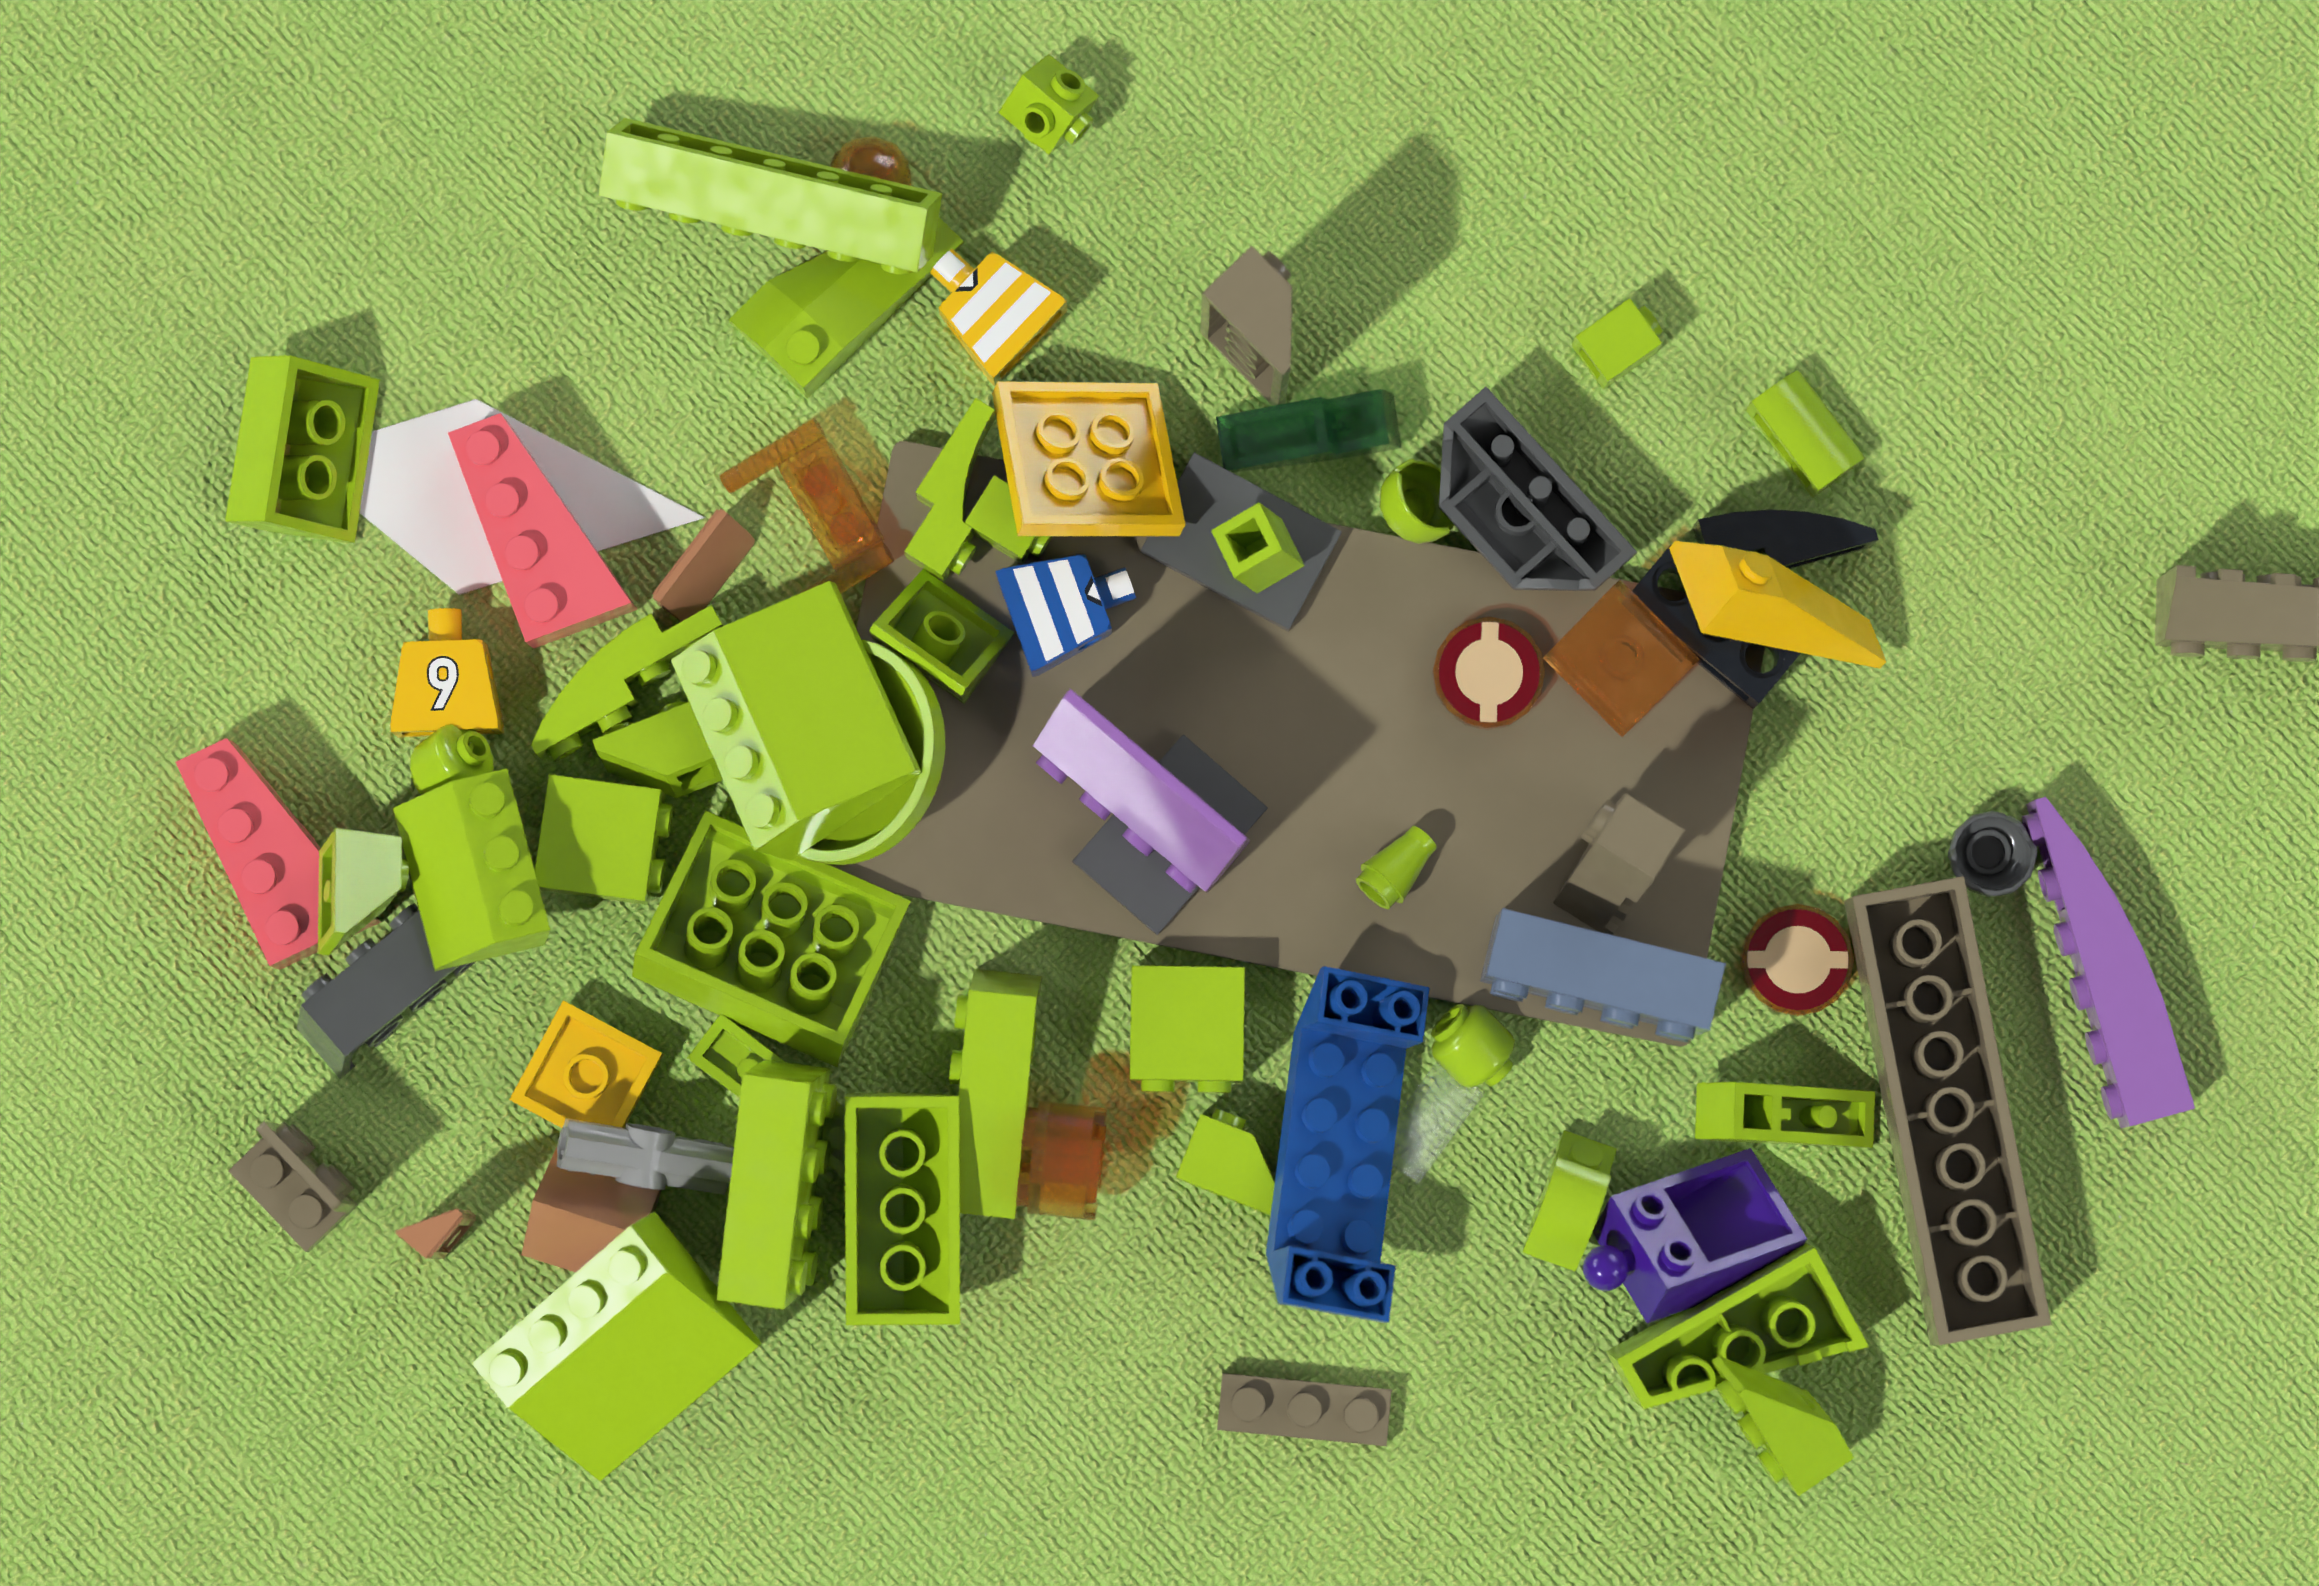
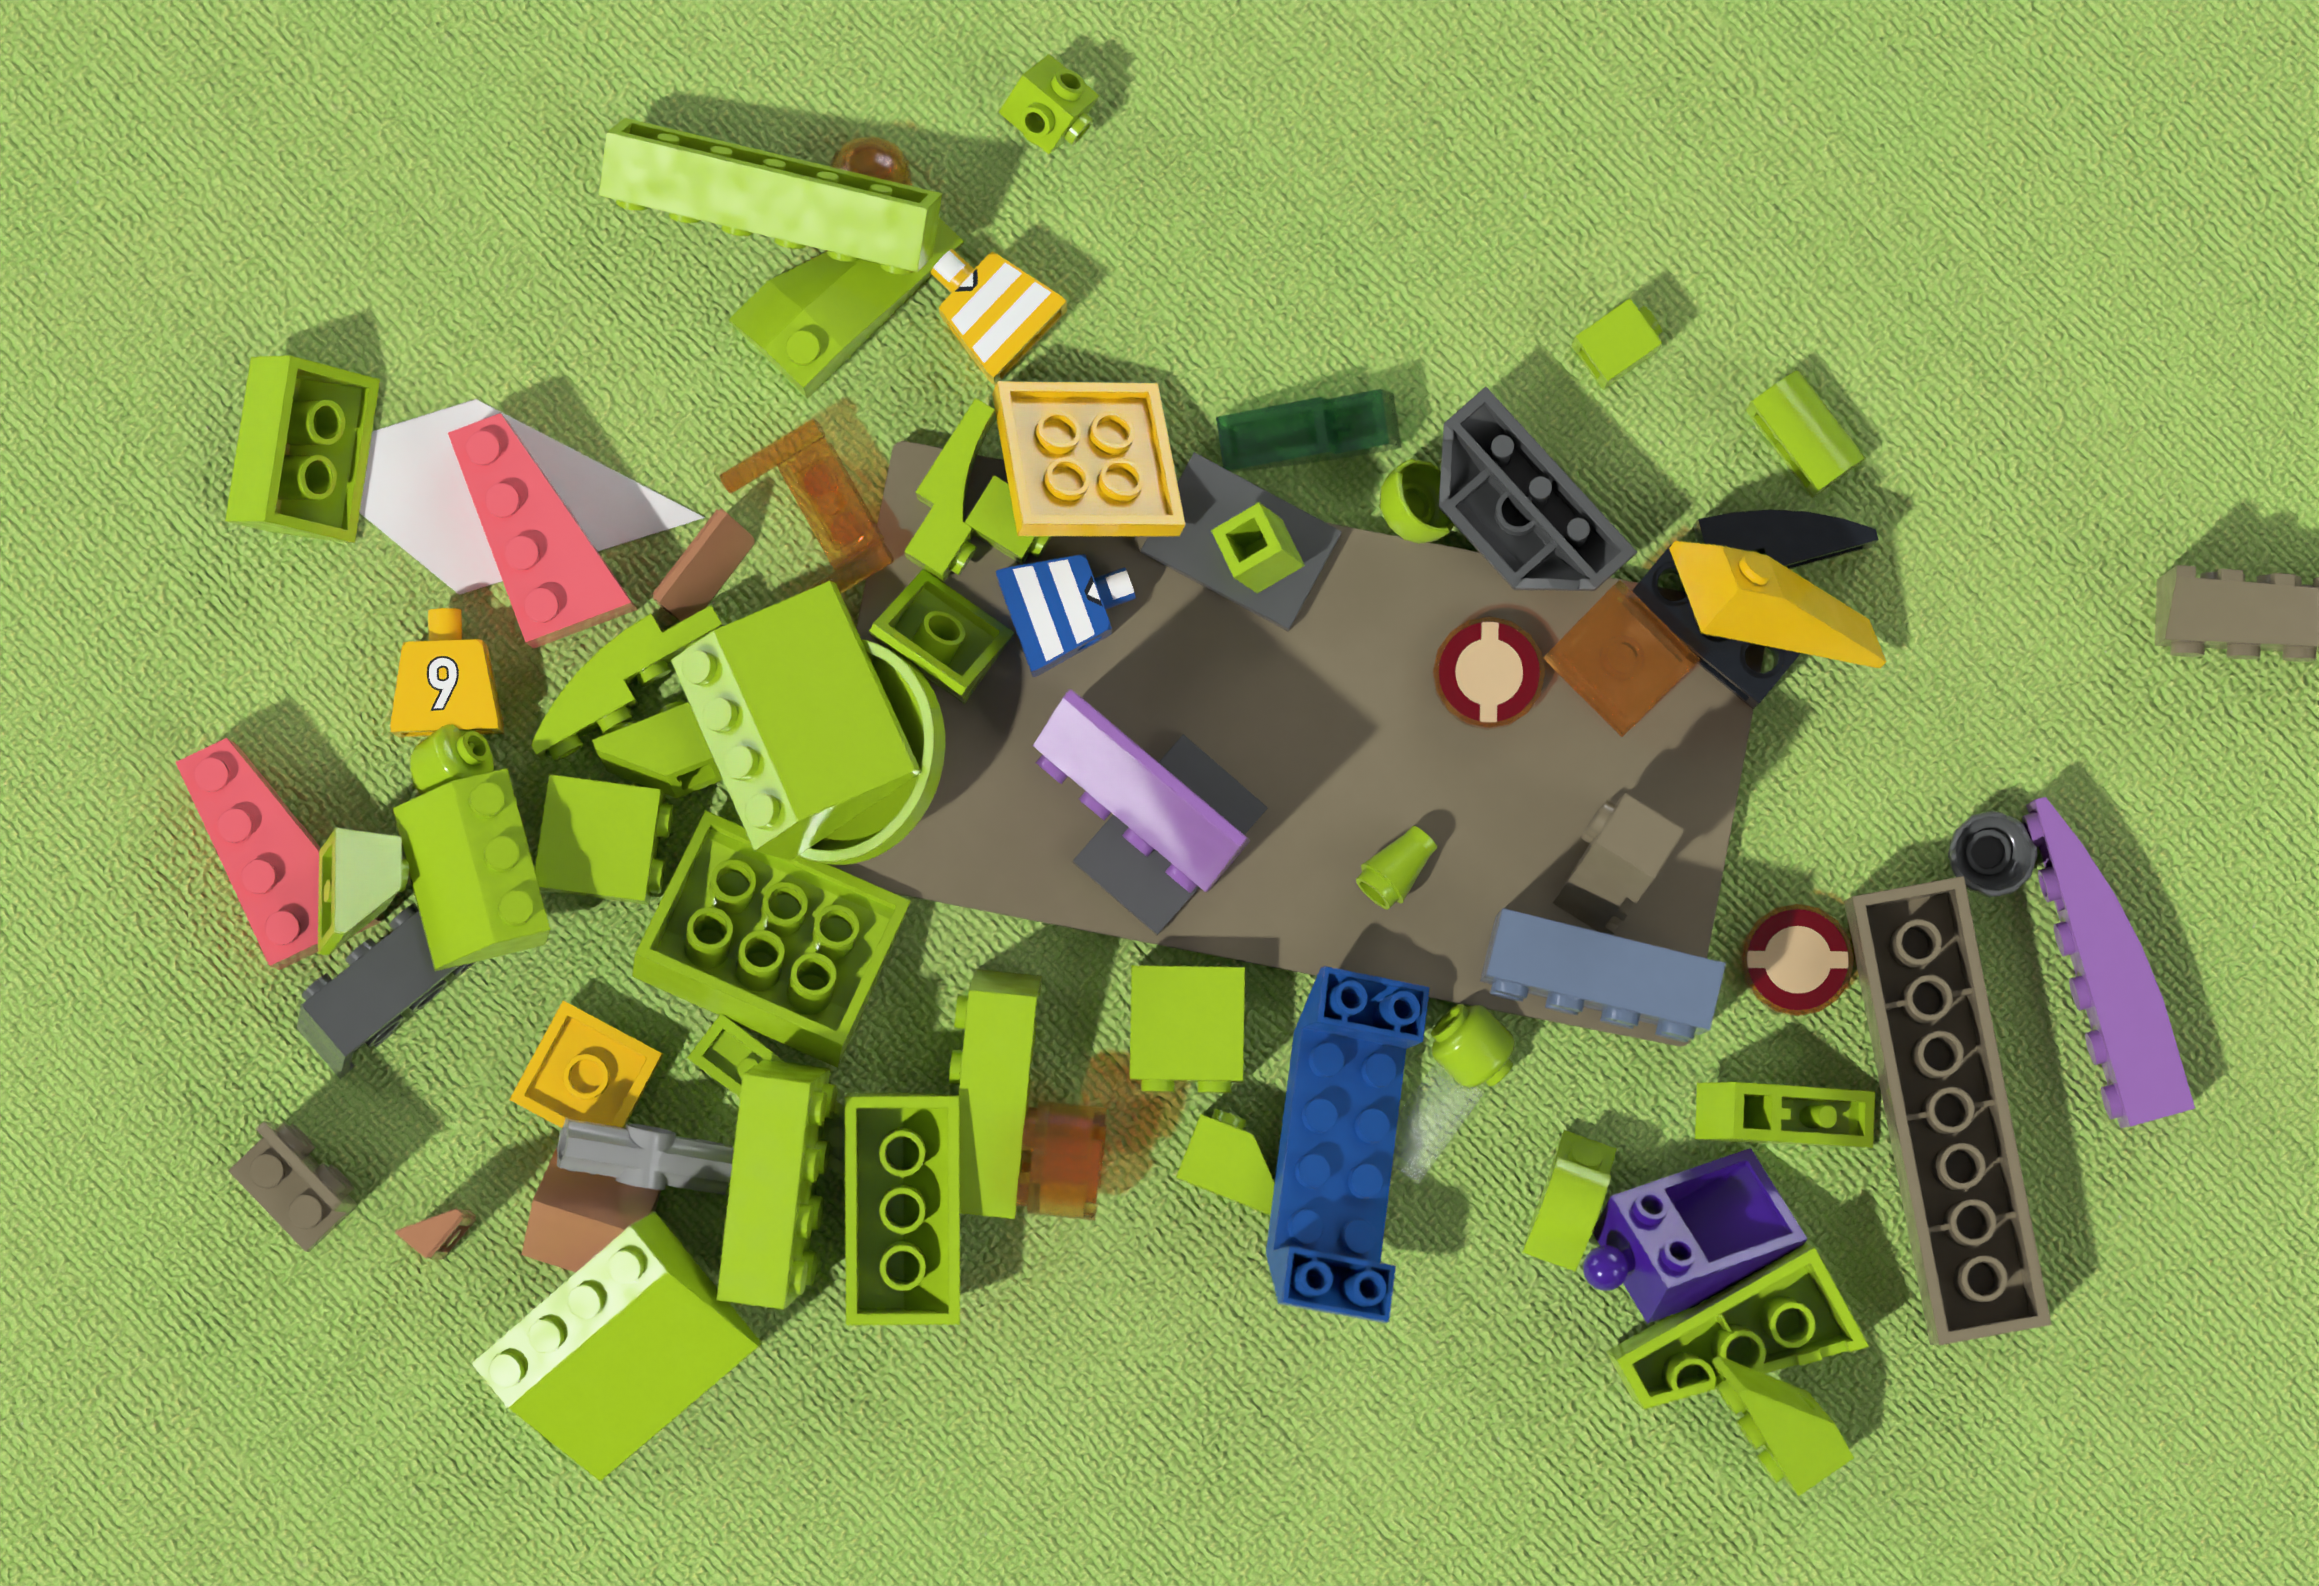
dark tan slope [1200,246,1292,412] -> none
dark tan plate [1217,1373,1392,1446] -> none

